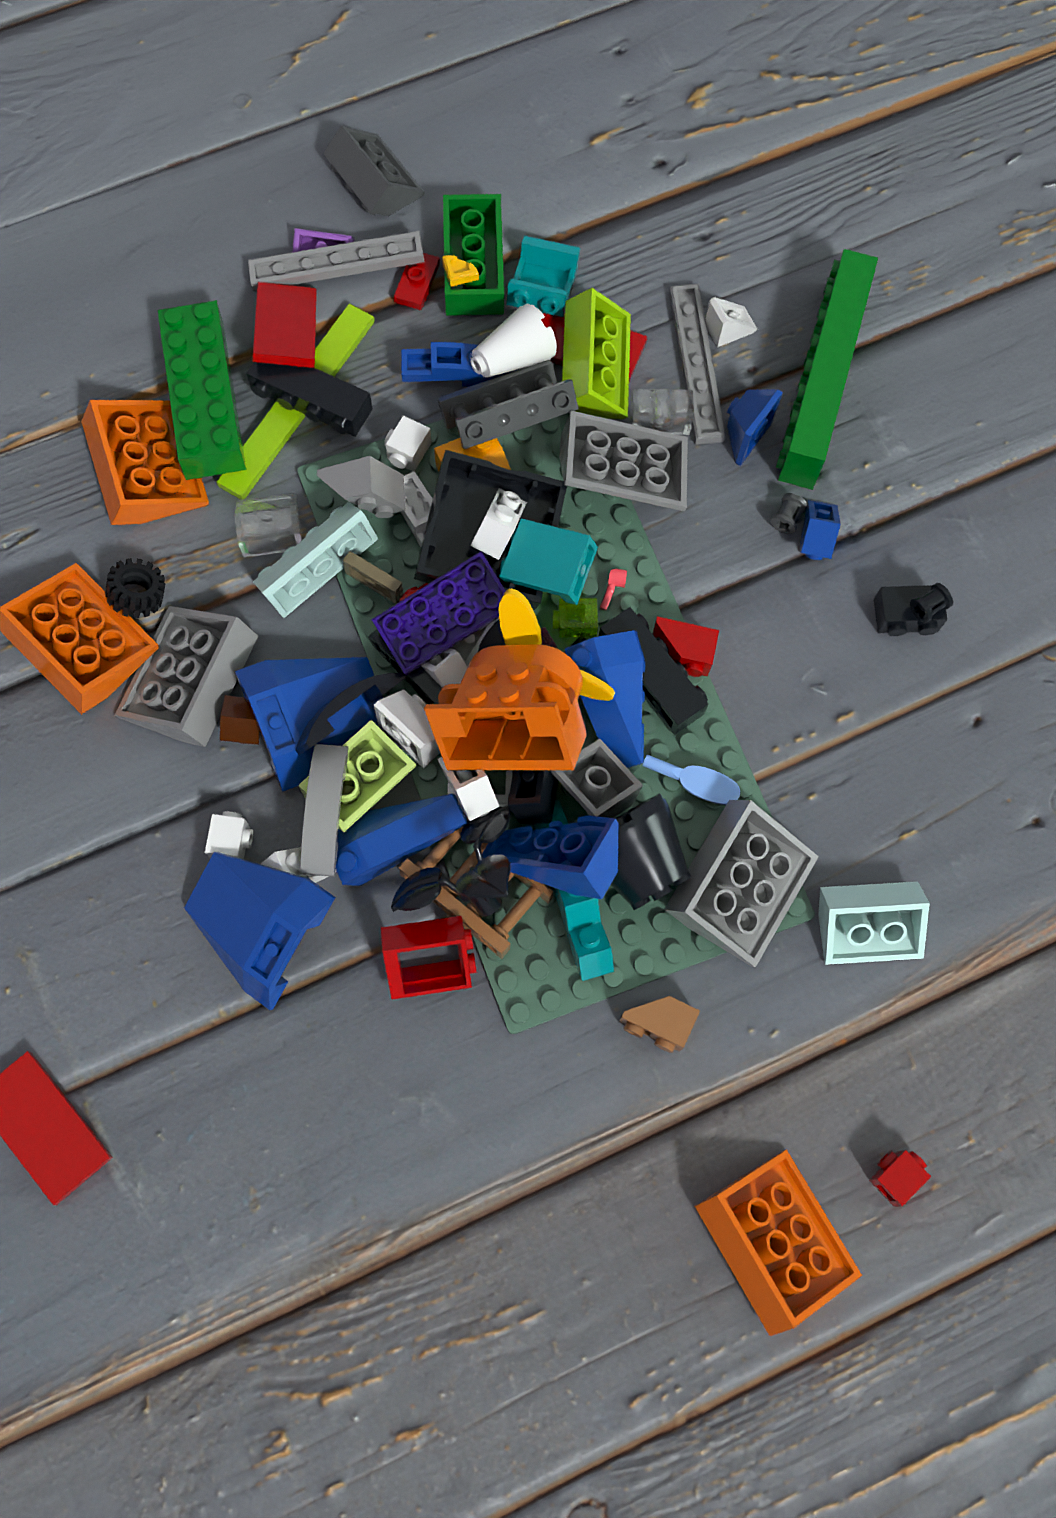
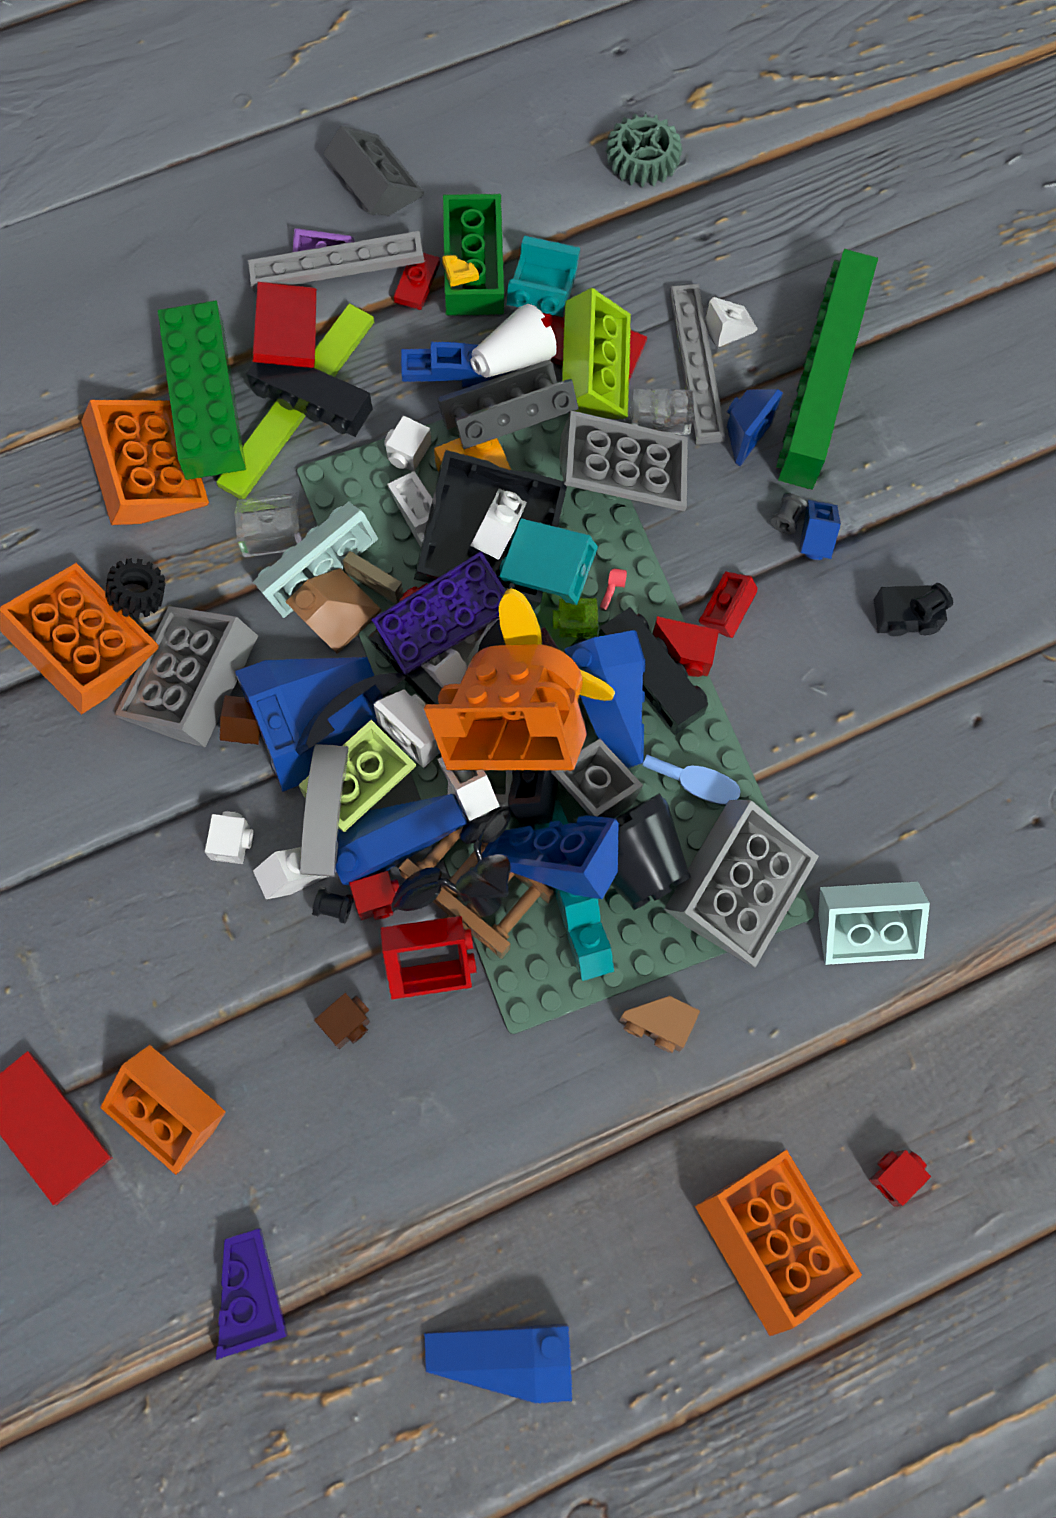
blue wedge [184,852,336,1010] -> none
light grey slope [317,456,405,518] -> none
none -> orange slope [100,1045,226,1175]
none -> dark purple wing [216,1228,288,1360]
none -> medium nougat slope [285,568,382,654]
none -> black bush [312,887,353,924]
none -> reddish brown brick [314,993,370,1049]
none -> red brick [349,871,399,920]
none -> blue wedge [424,1324,572,1403]
none -> sand green gear [606,112,682,188]
none -> red slope [699,571,758,638]

